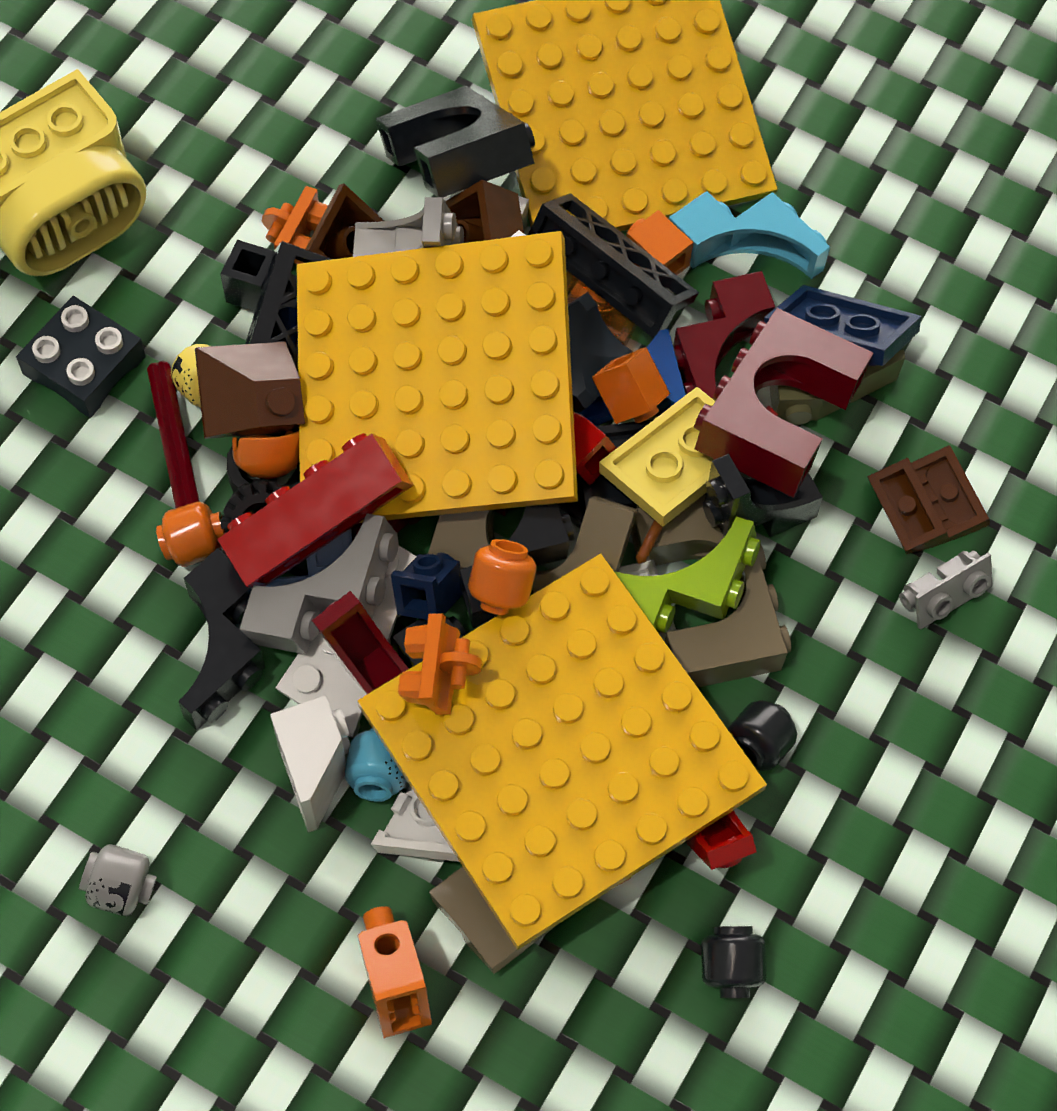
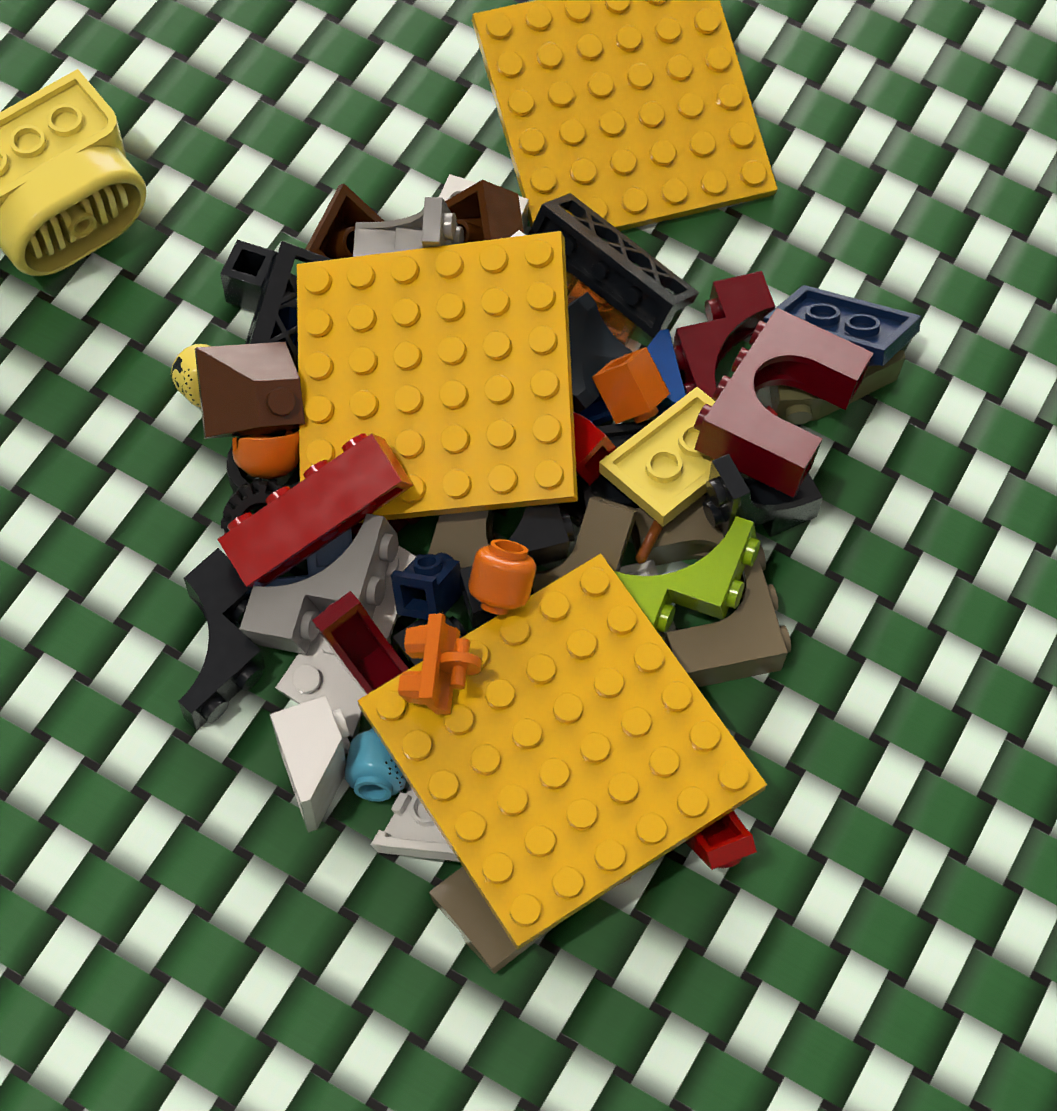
black brick [16,296,146,418] -> none
light grey head [79,844,157,916] -> none
dark red axle [147,361,199,508] -> none
orange head [156,502,225,567] -> none
orange hips [261,186,328,264] -> none
orange torso [358,906,432,1038] -> none
black arch [375,86,535,197] -> none
orange brick [626,210,694,275] -> none
medium azure arch [669,191,830,279] -> none
black head [701,926,767,998] -> none
black head [728,700,797,771] -> none
reddish brown slope [867,445,990,554] -> none
light grey hinge [899,551,992,630] -> none

